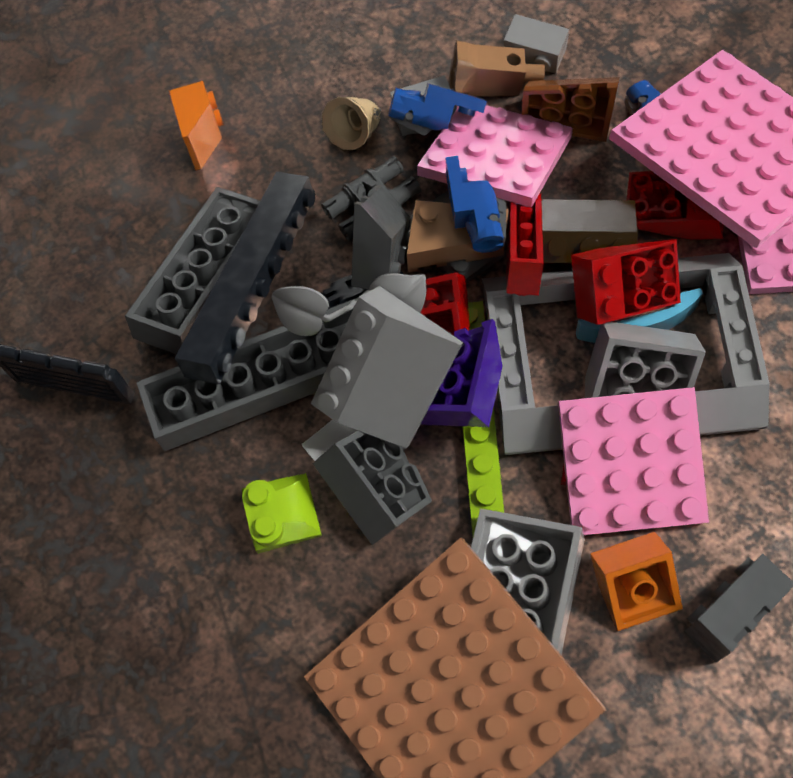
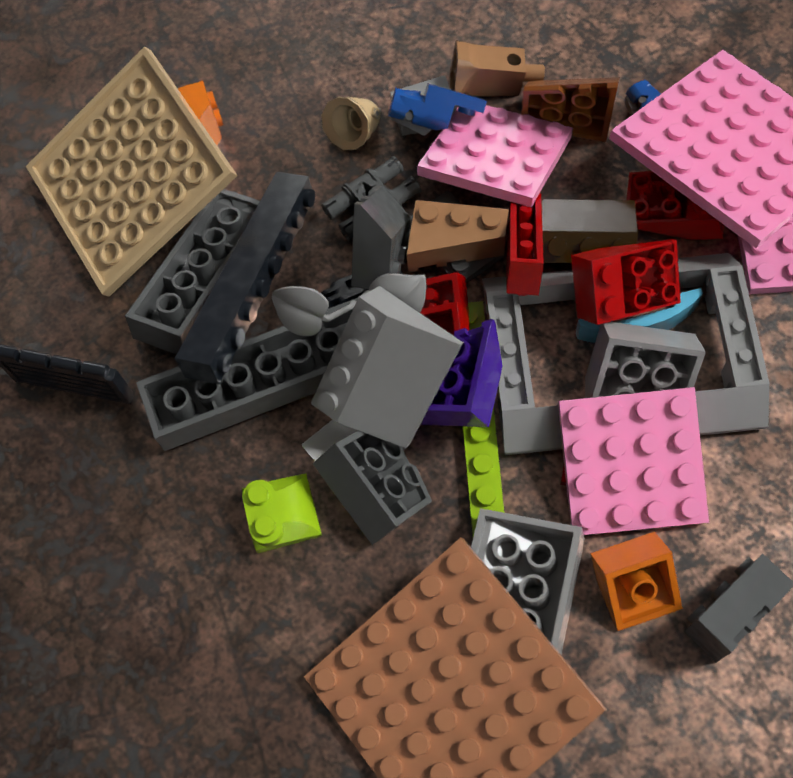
blue plate [445,156,506,253] -> none
light grey brick [503,14,569,74] -> none
none -> tan plate [26,46,238,297]

